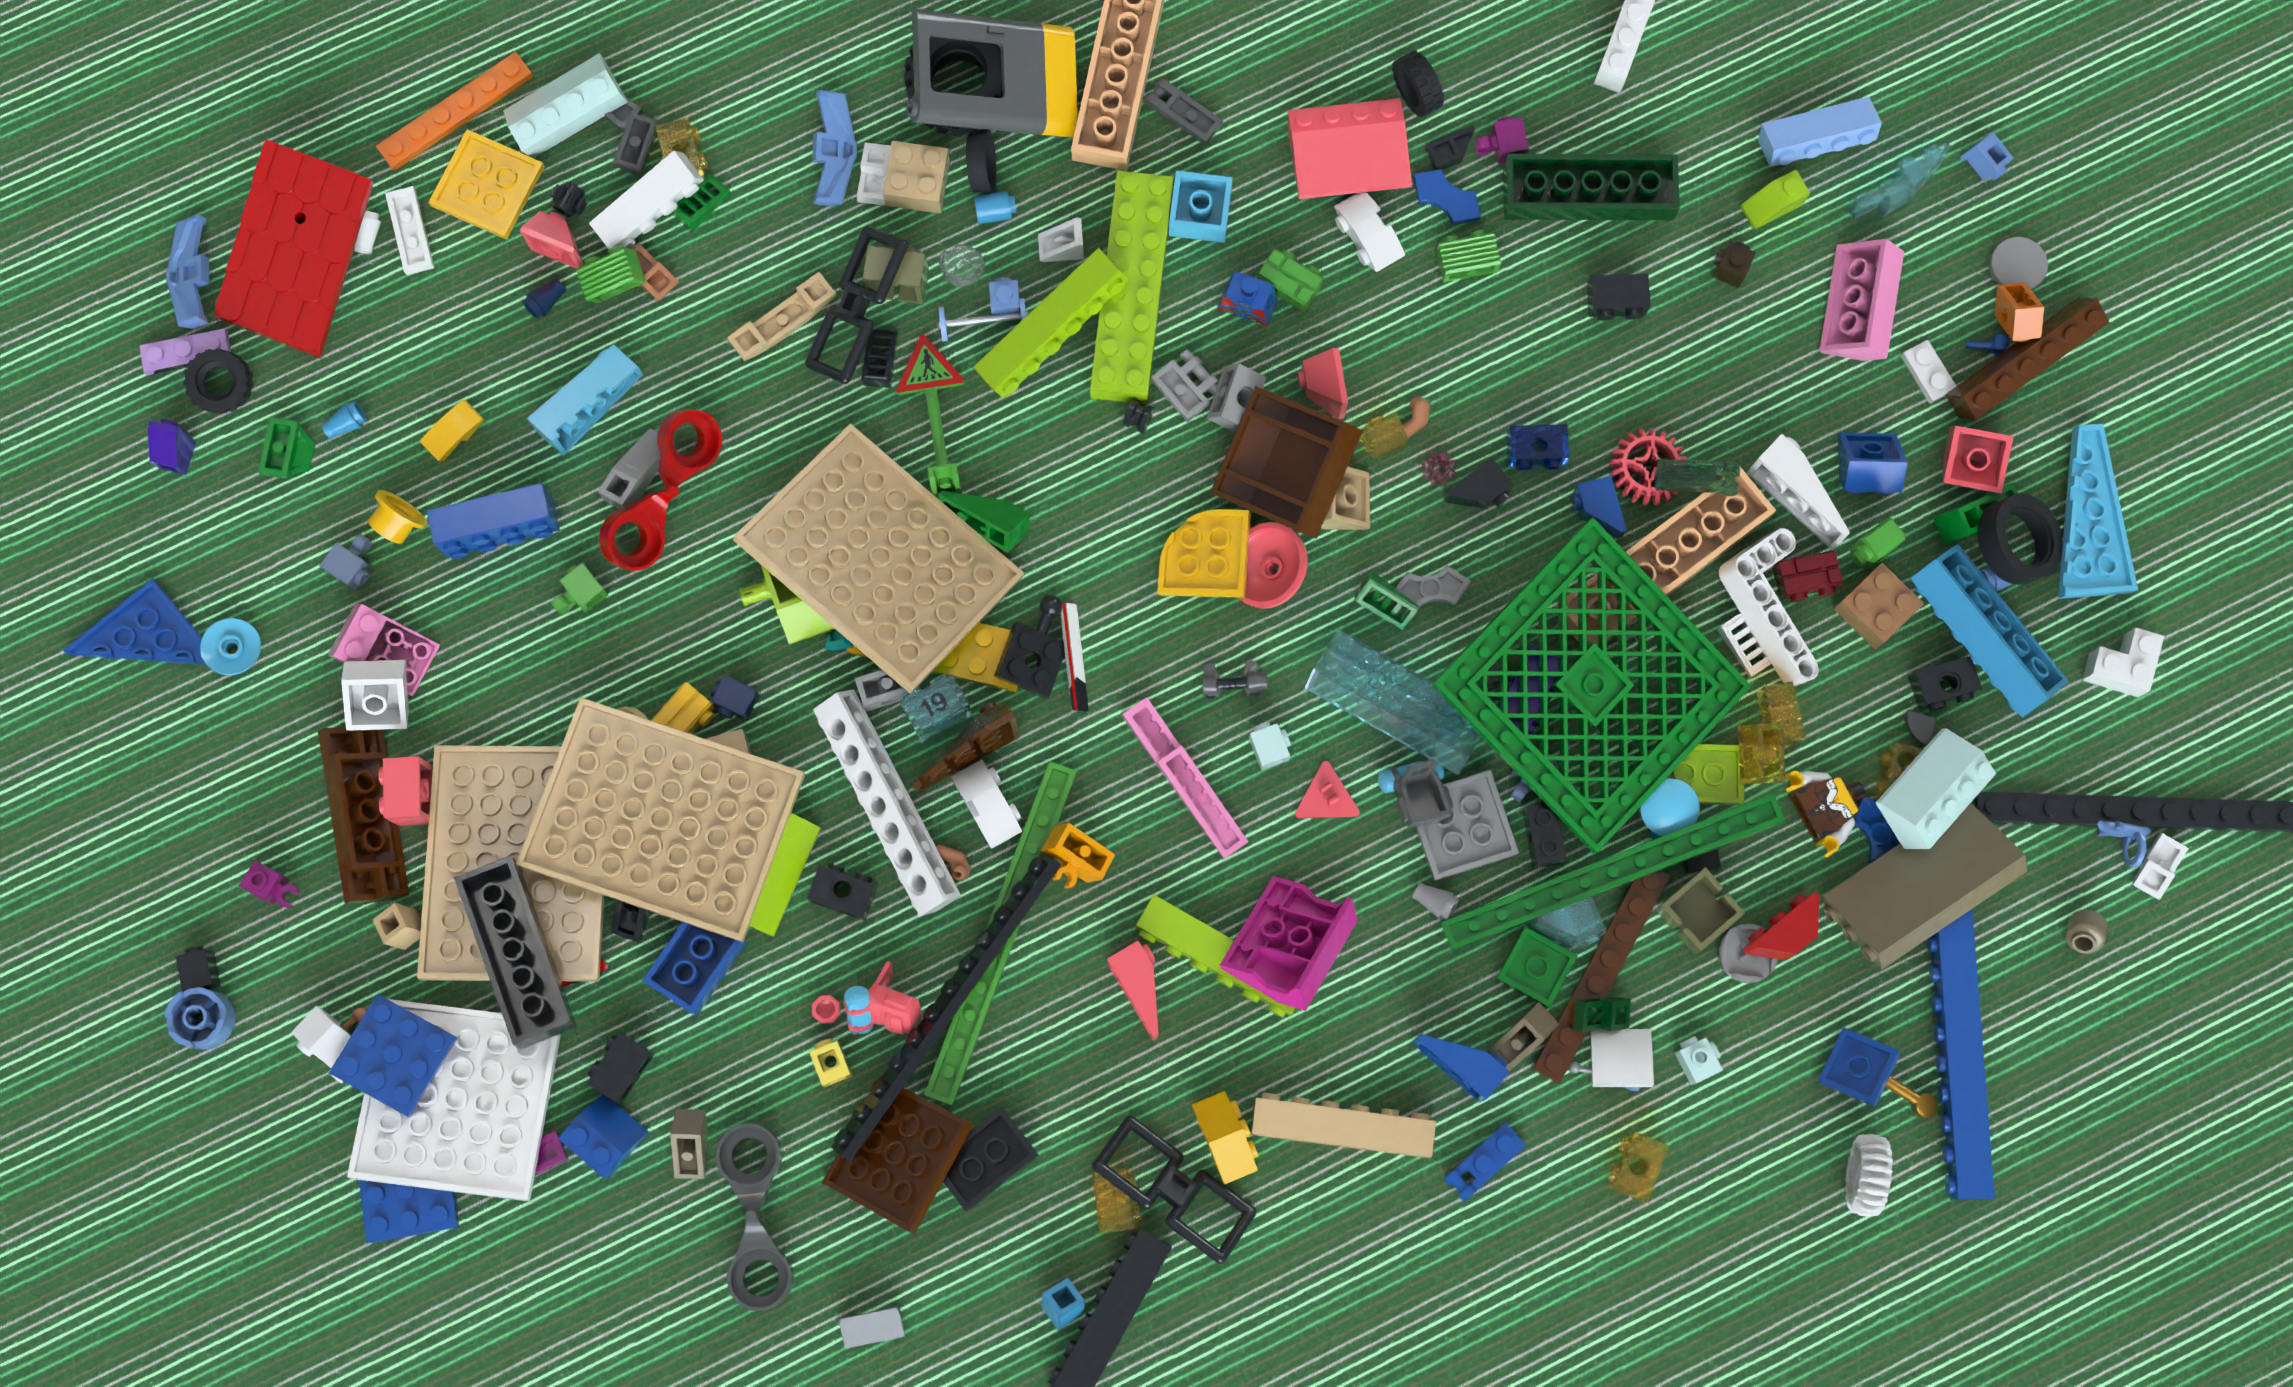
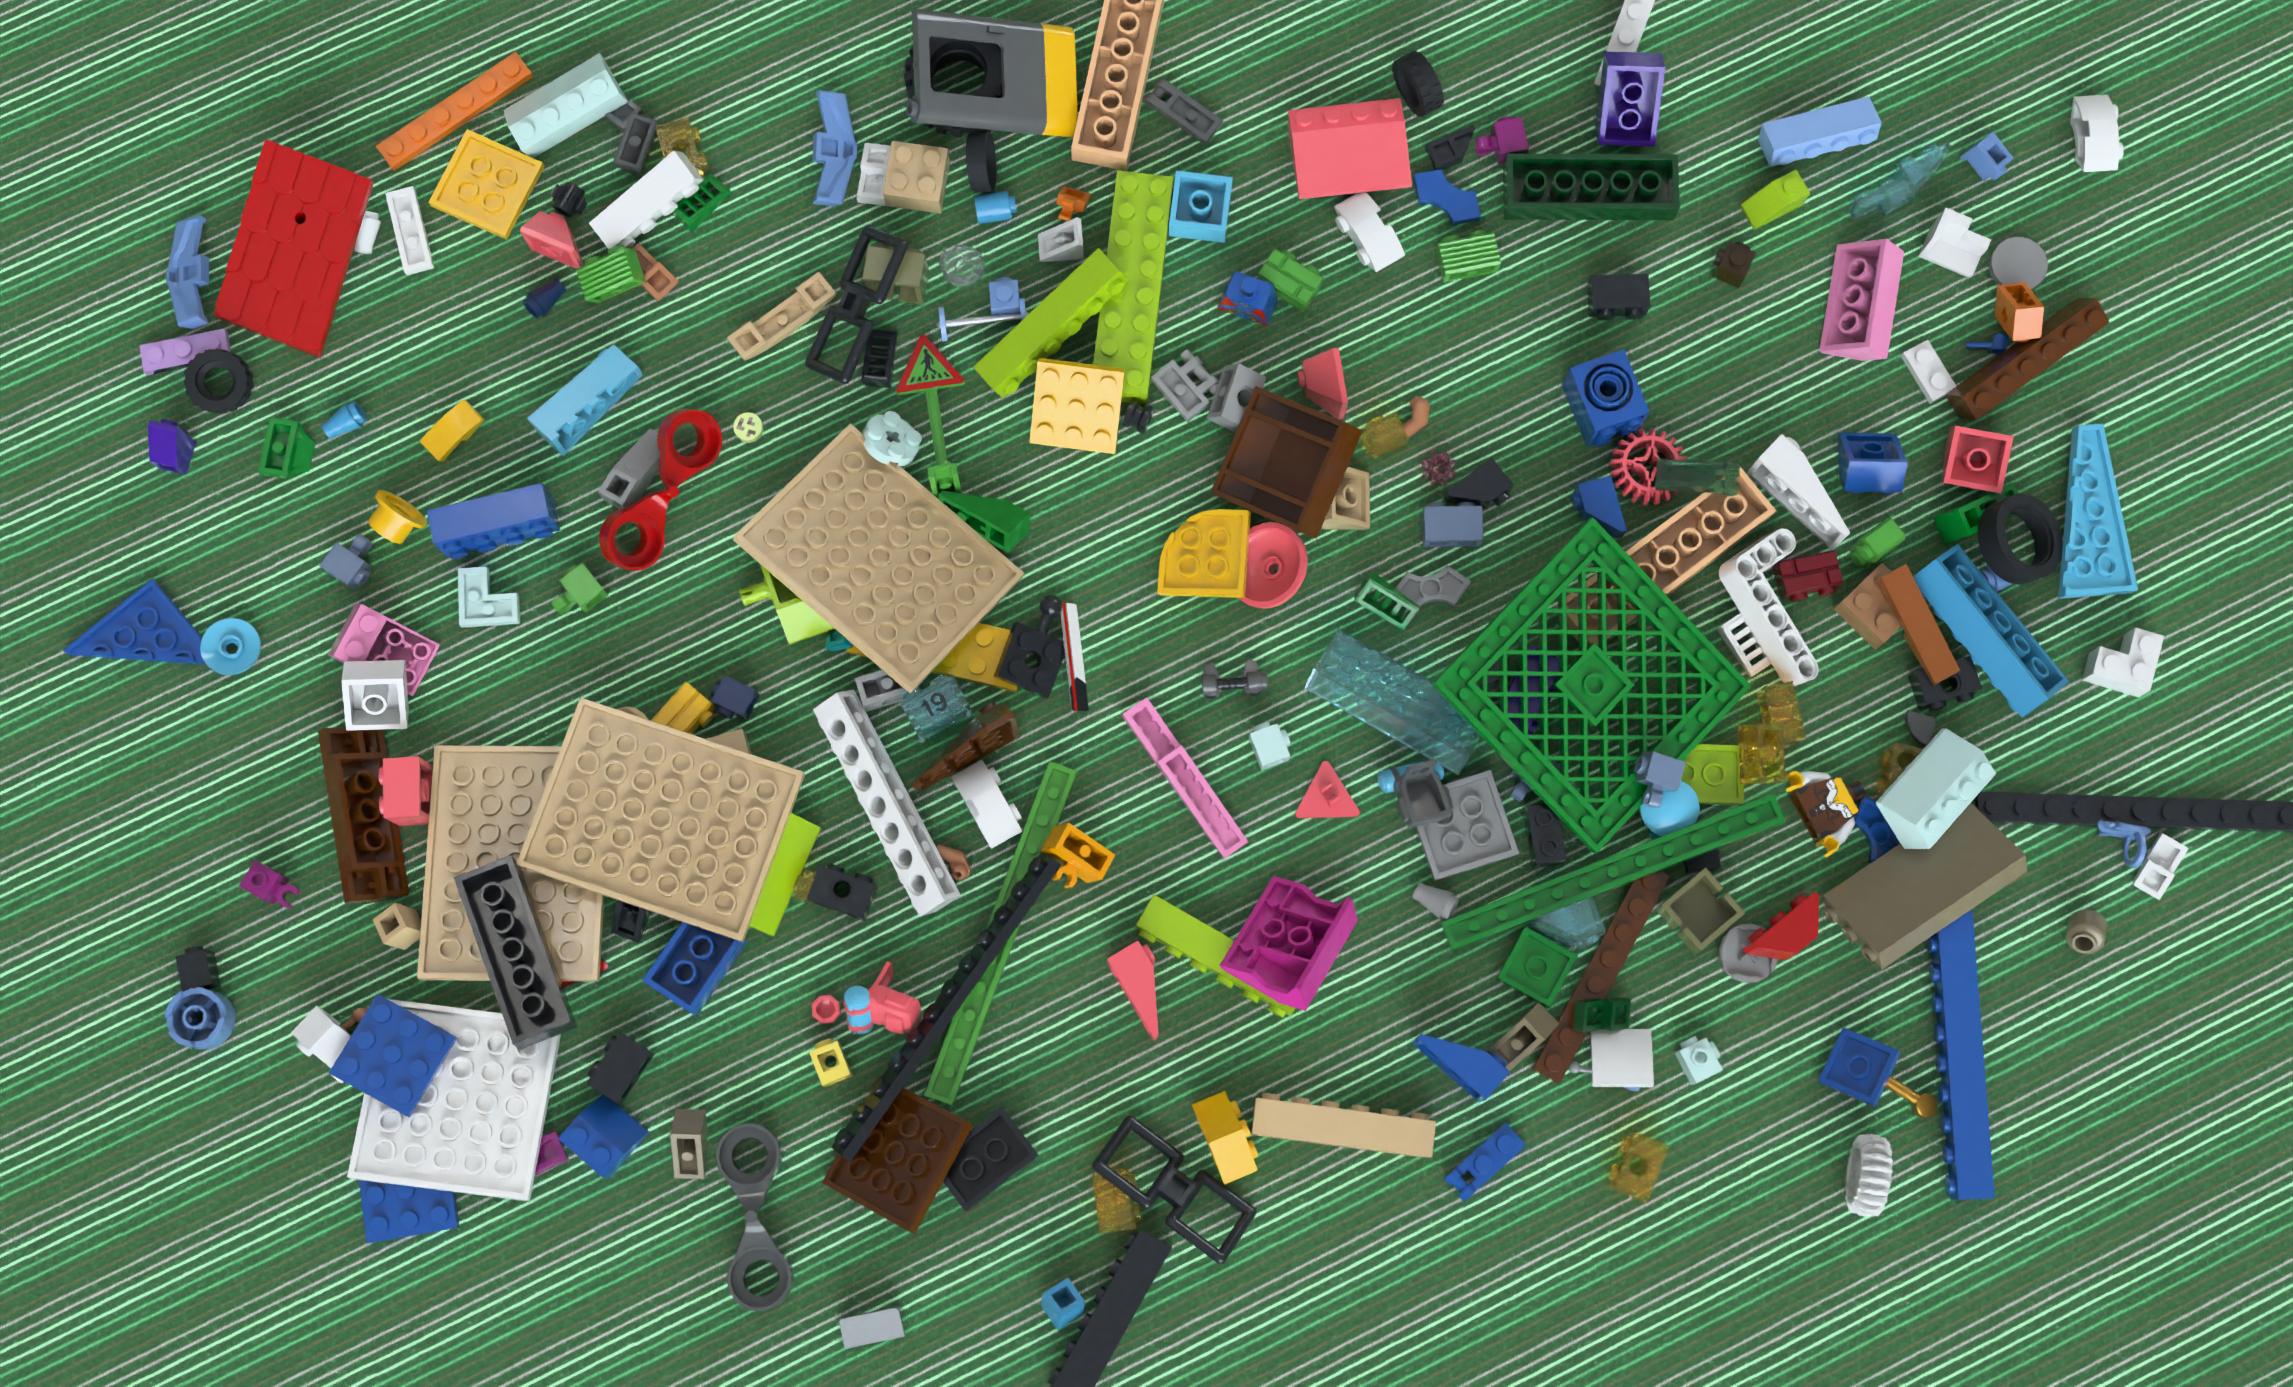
clear blue brick [1506,424,1570,471] -> none
none -> light aqua plate [458,567,520,628]
none -> yellowish green tile [733,412,763,443]
none -> clear yellow plate [793,869,816,904]
none -> light aqua plate [862,411,922,466]
none -> yellow plate [1030,358,1125,454]
none -> orange plate [1056,186,1091,221]
none -> sand blue brick [1421,502,1483,547]
none -> blue brick [1562,349,1650,447]
none -> dark purple brick [1595,51,1665,147]
none -> sand blue brick [1634,751,1686,808]
none -> dark orange slope [1875,564,1960,686]
none -> white panel [1918,208,1991,278]
none -> white brick [2070,95,2123,172]

